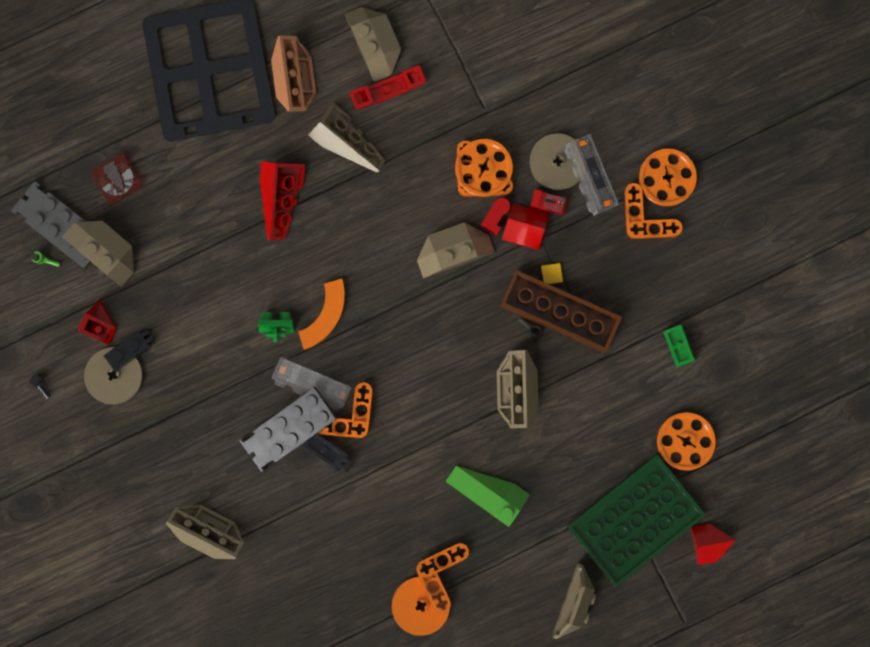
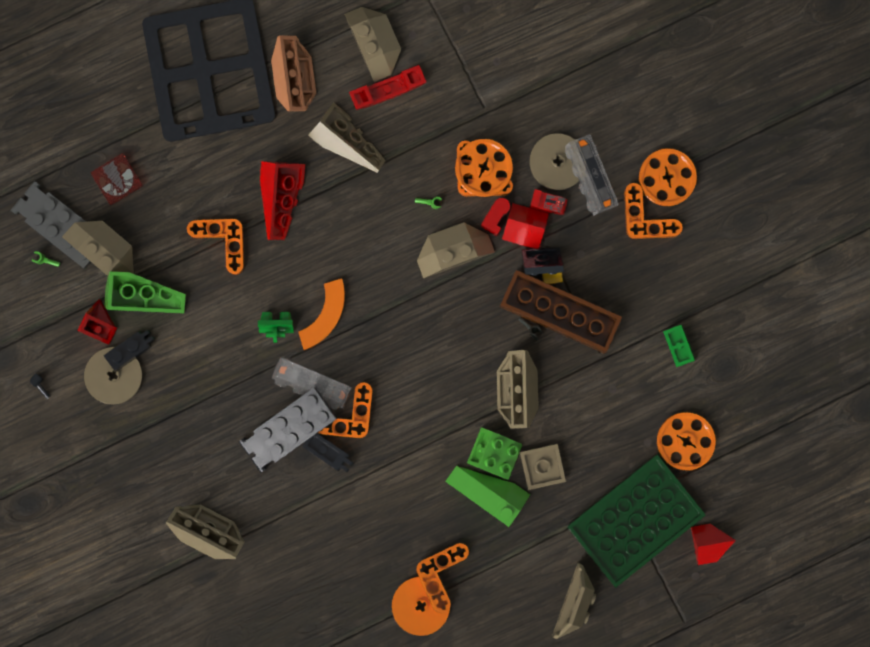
none -> bright green wedge [104,271,186,313]
none -> orange beam [187,219,244,275]
none -> bright green hand [415,197,442,209]
none -> bright green bracket [467,428,522,480]
none -> dark tan plate [520,444,566,490]
none -> black plate [522,247,564,276]

